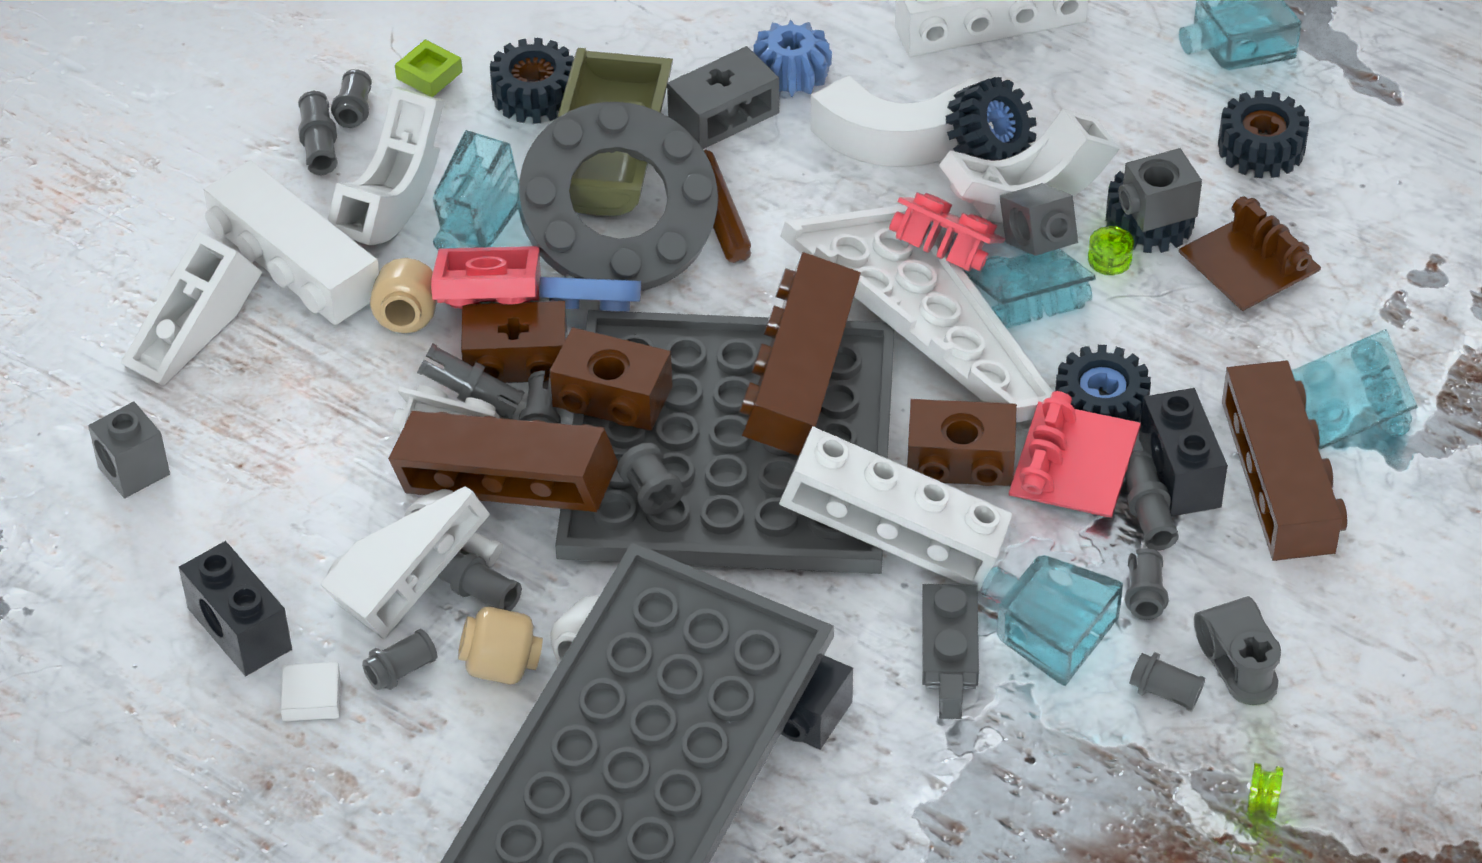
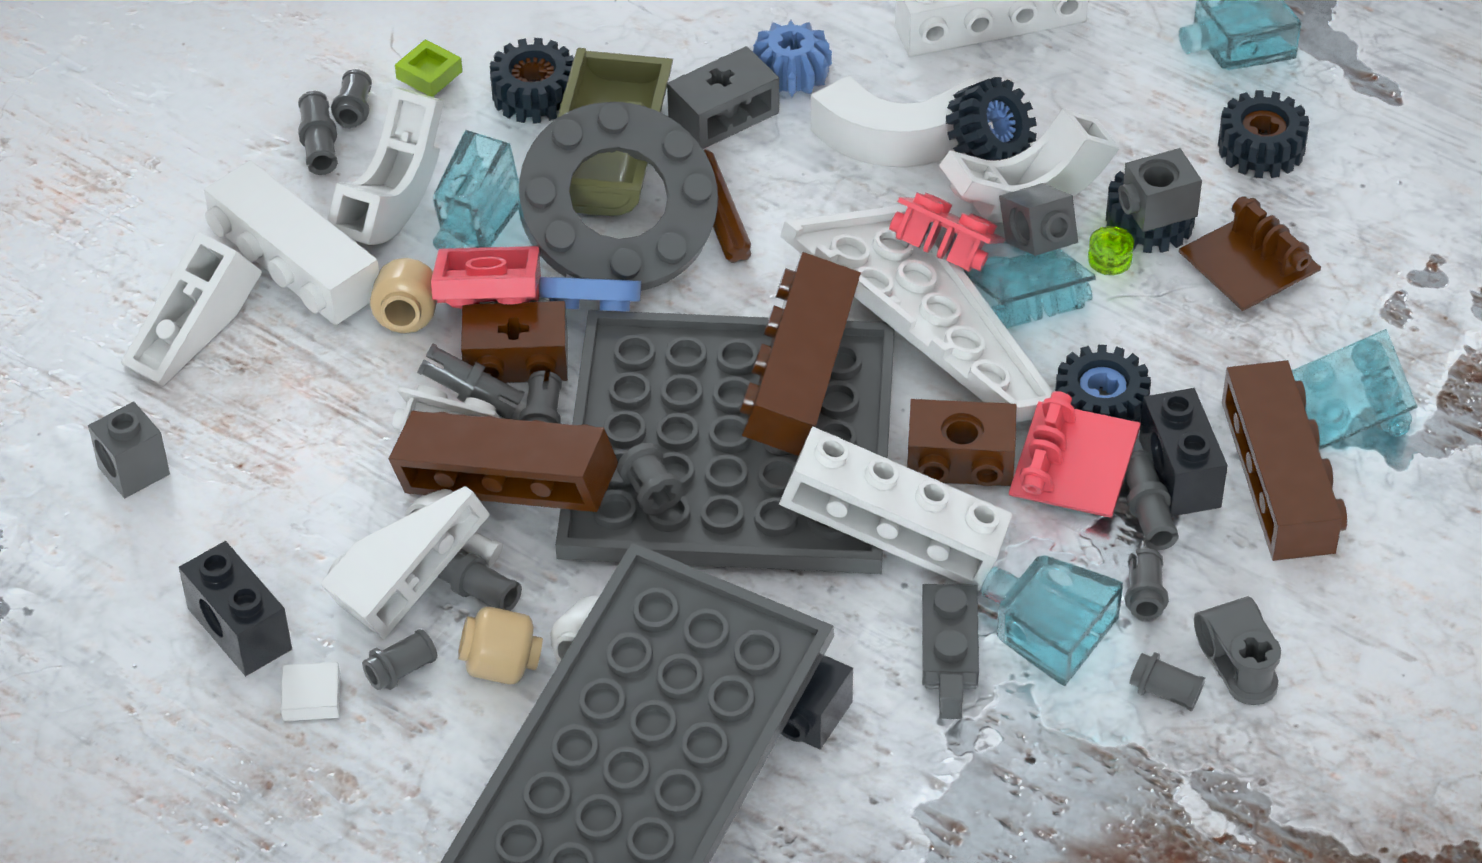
reddish brown brick [550,327,673,431] -> none
clear neon green bush [1247,762,1284,819] -> none

